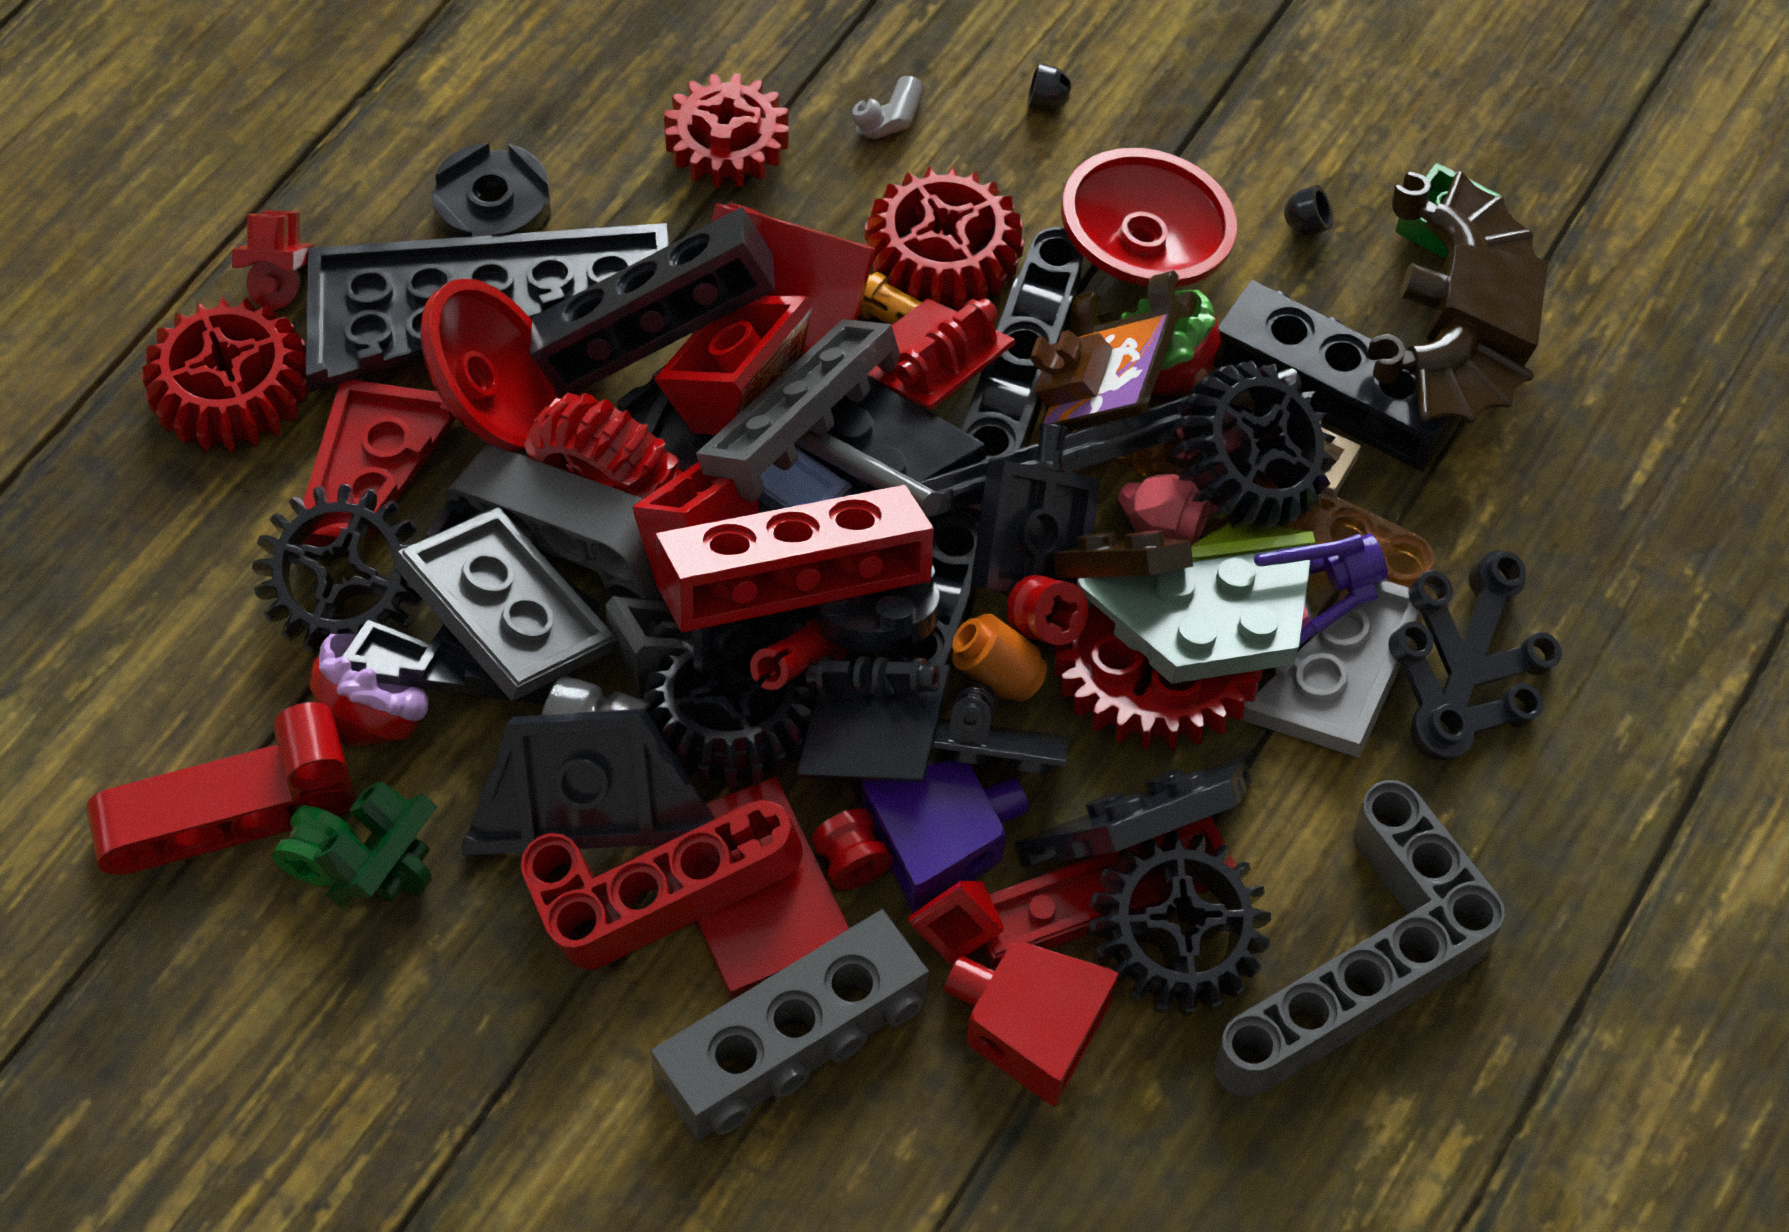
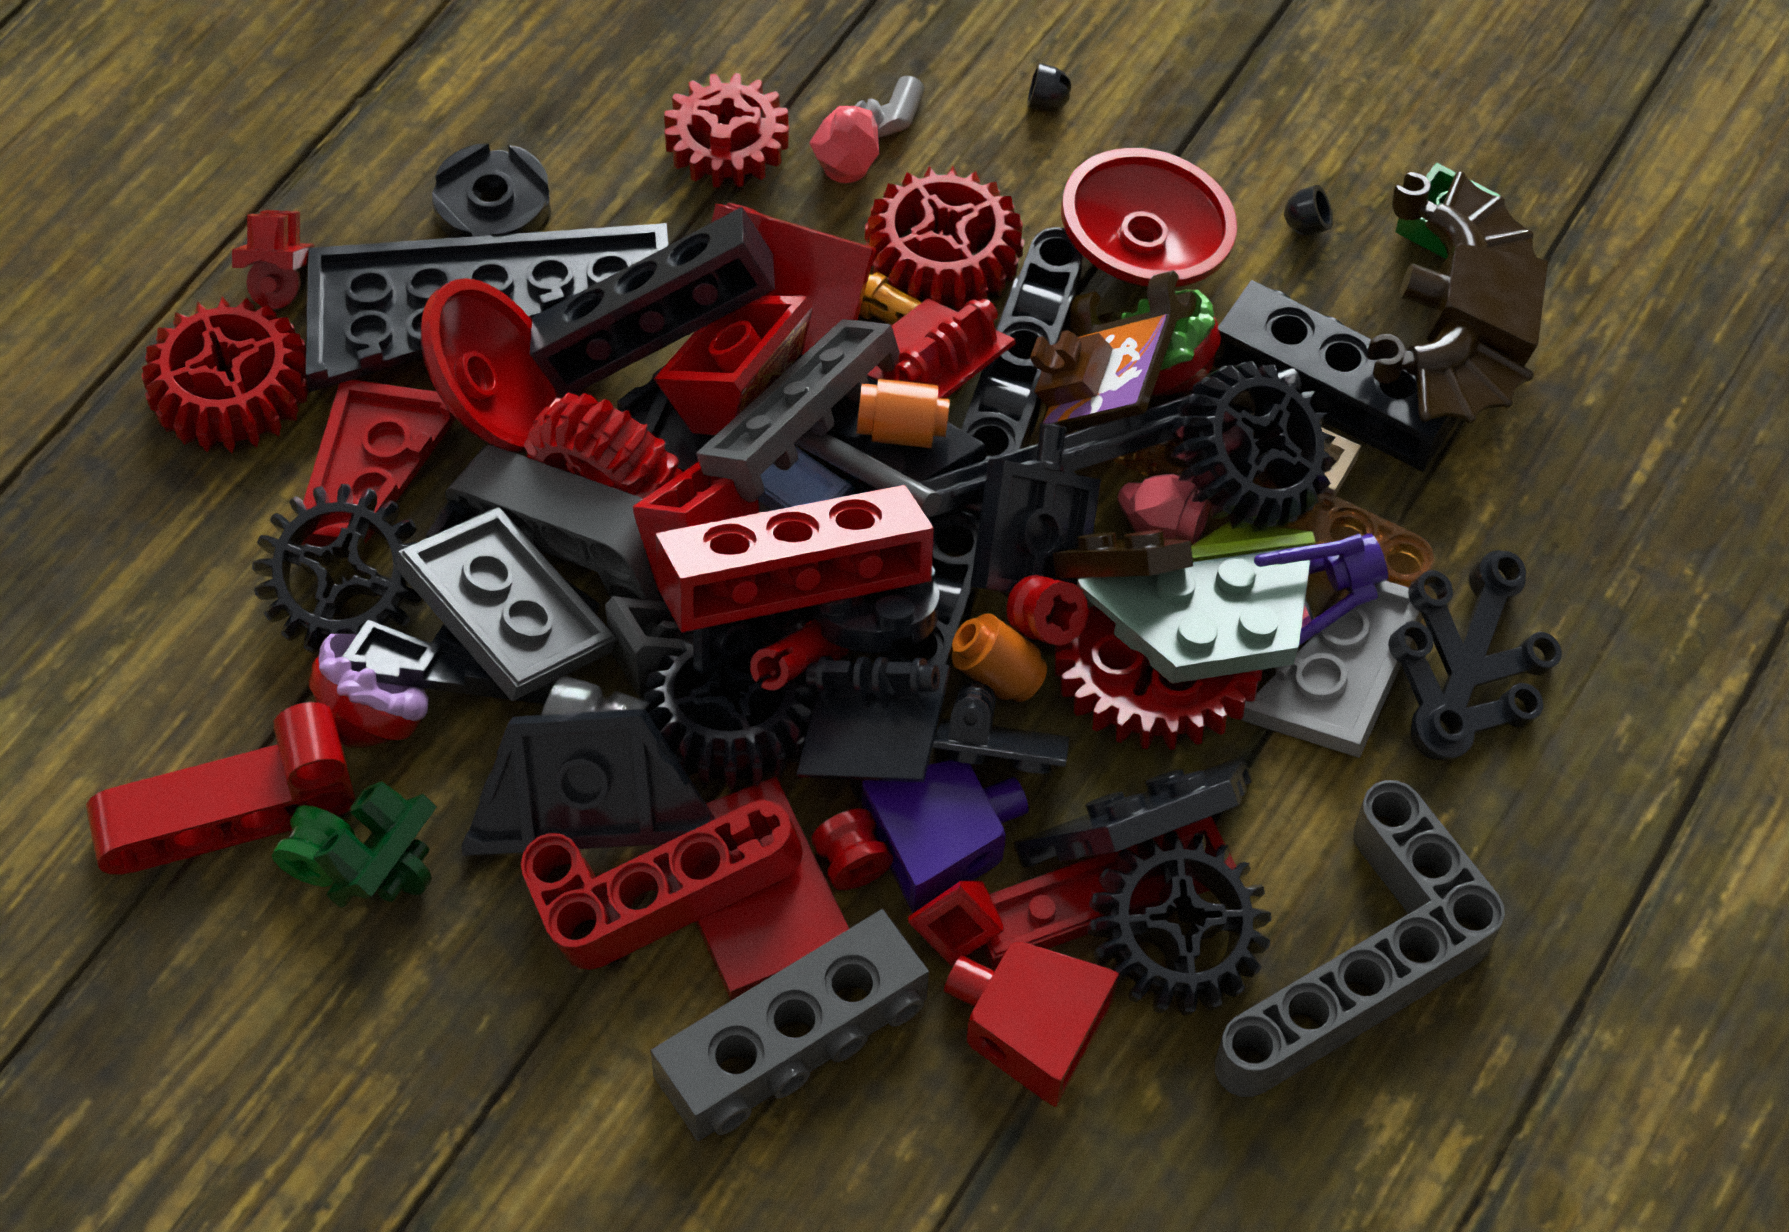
none -> coral rock [809,106,879,183]
none -> orange brick [856,379,950,448]

